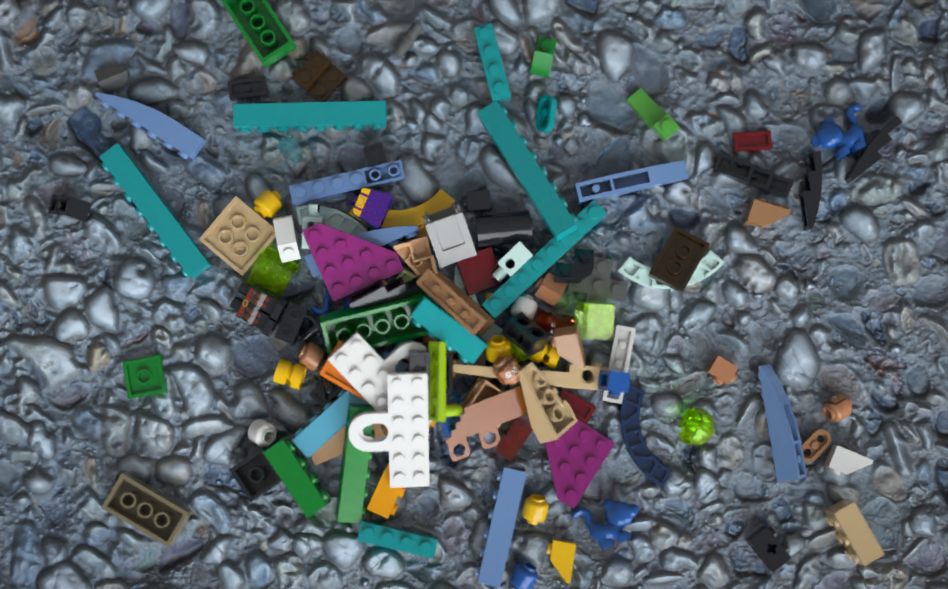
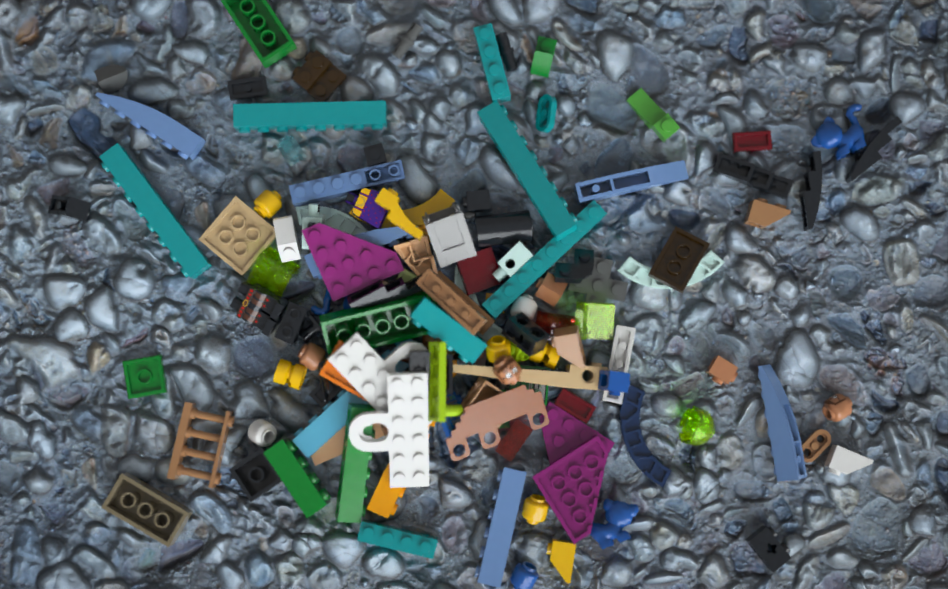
tan wedge [518,362,578,443] -> none
tan brick [824,499,885,566] -> none
none -> medium nougat fence [167,402,235,488]
none -> yellow slope [374,188,424,241]
none -> black pin [495,32,518,72]
none -> magenta plate [532,435,608,544]

